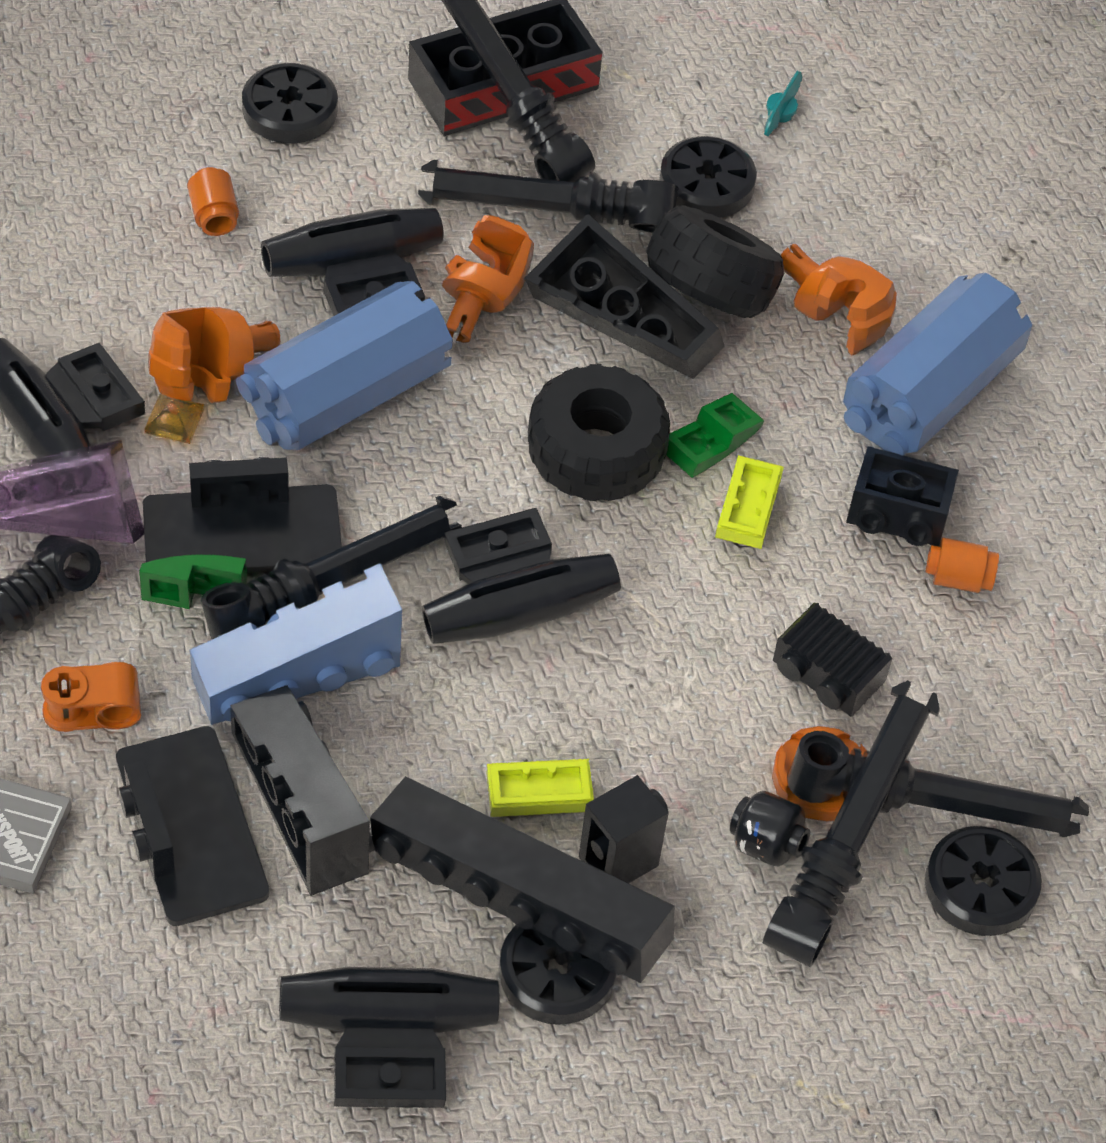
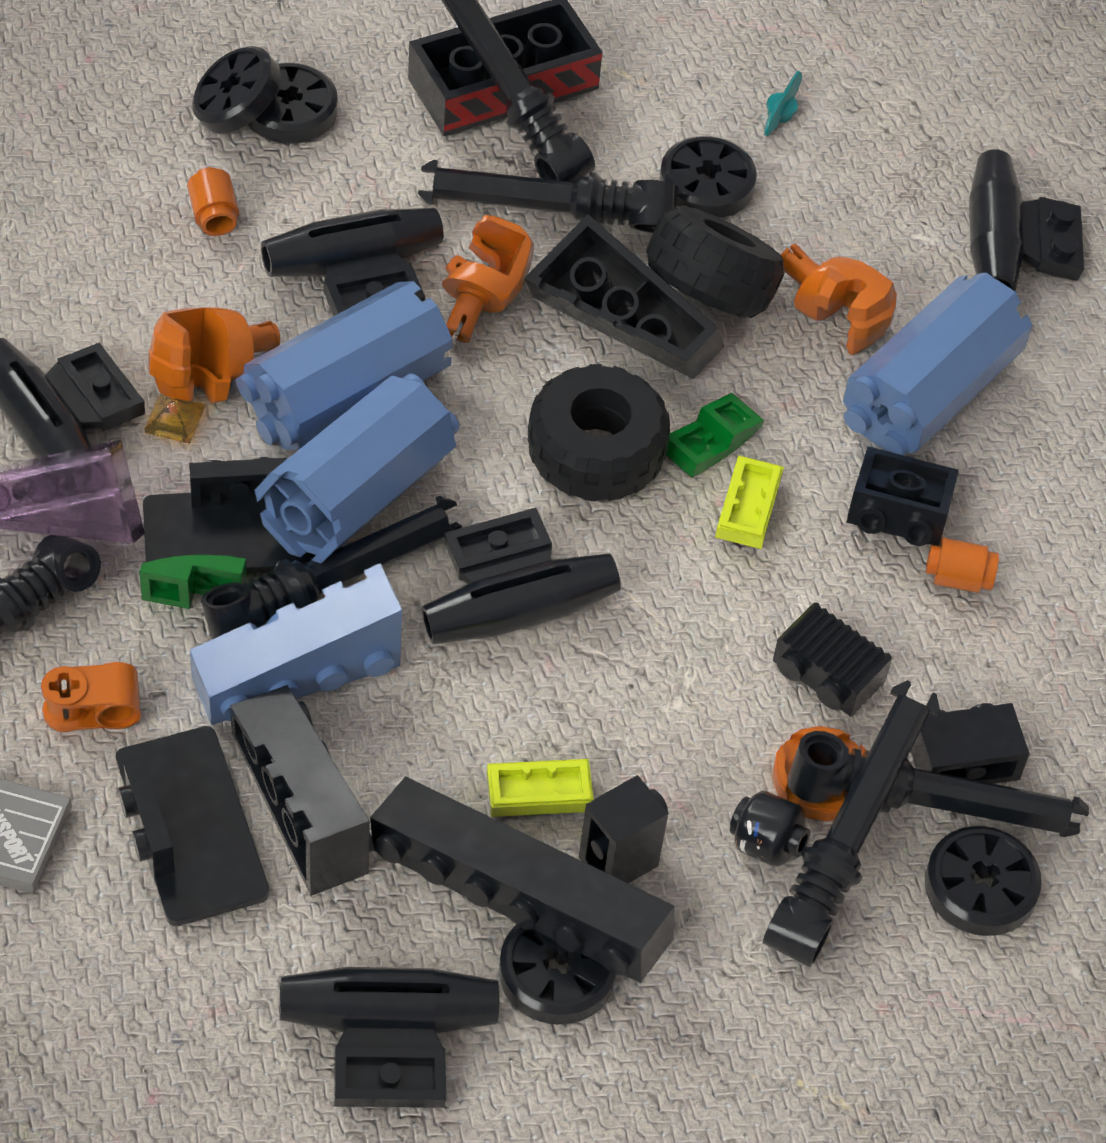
none -> black wheel [192,46,281,134]
none -> medium blue brick [255,374,459,564]
none -> black brick [910,703,1030,784]
none -> black plate [969,149,1084,291]

